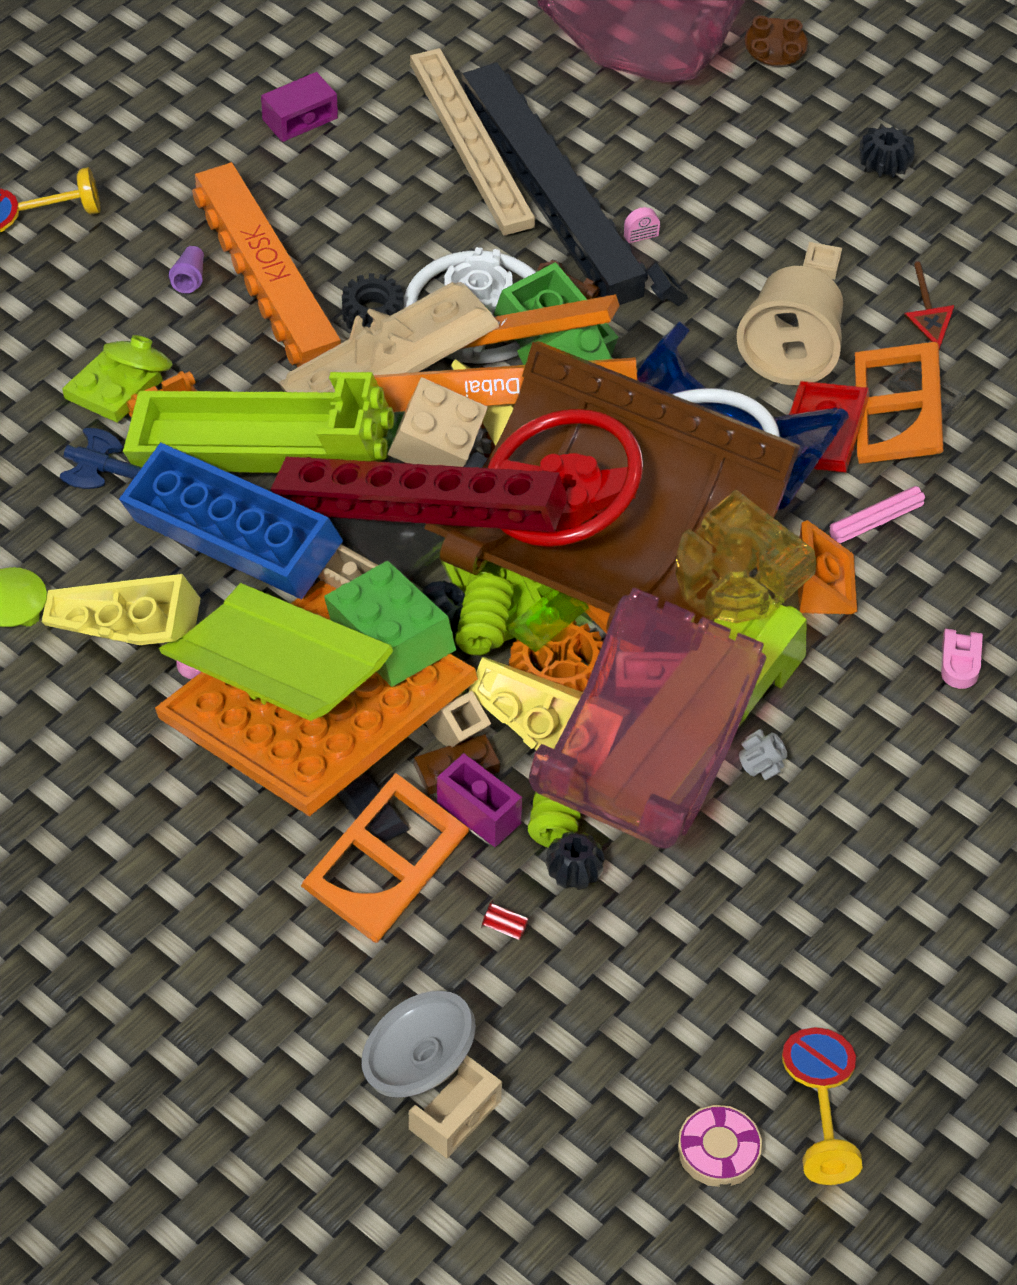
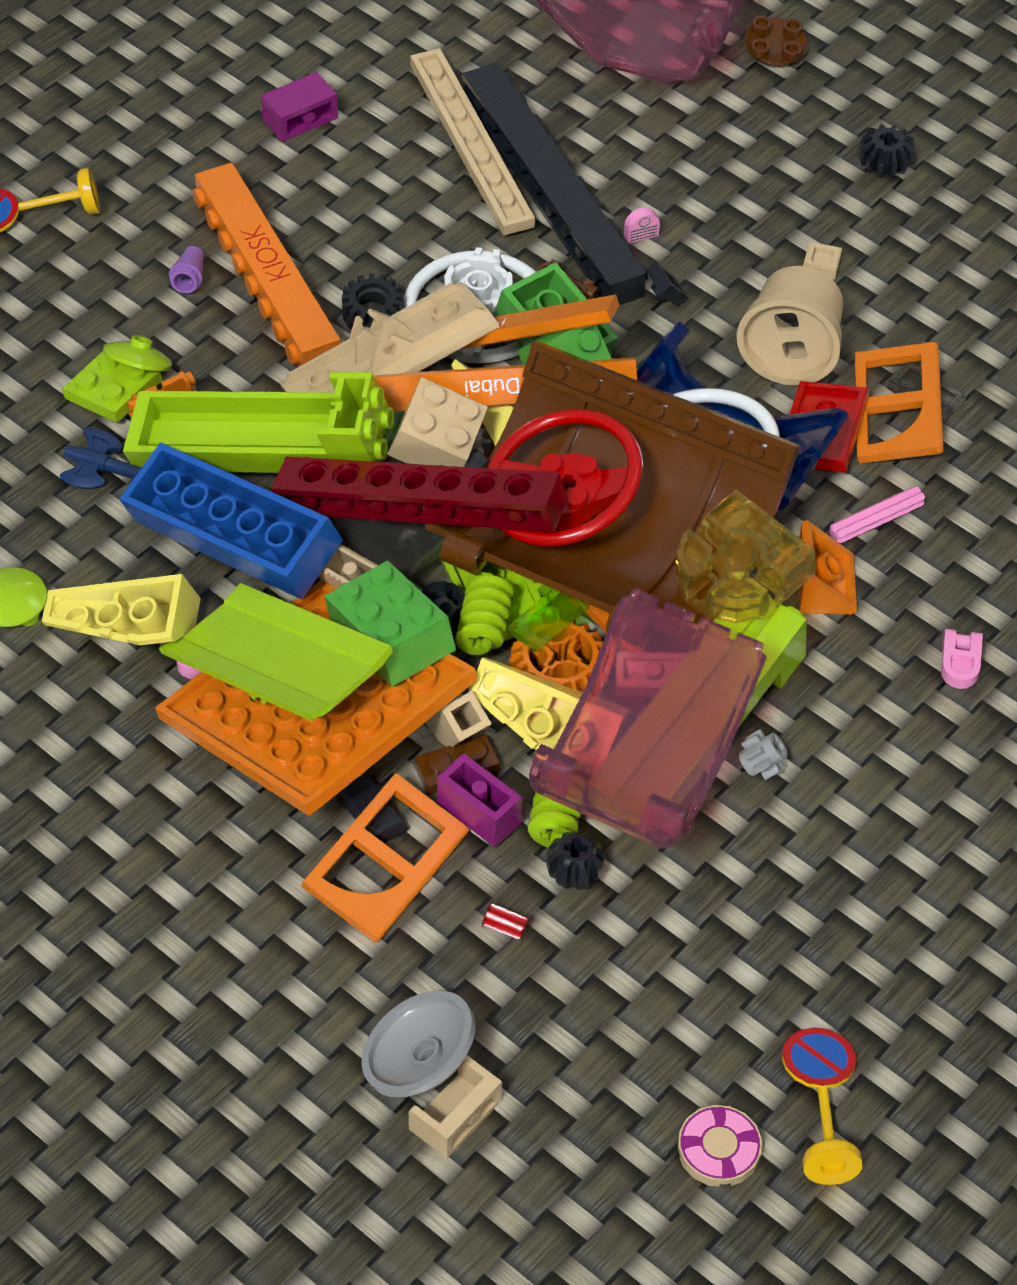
piece [904,261,955,351] -> none

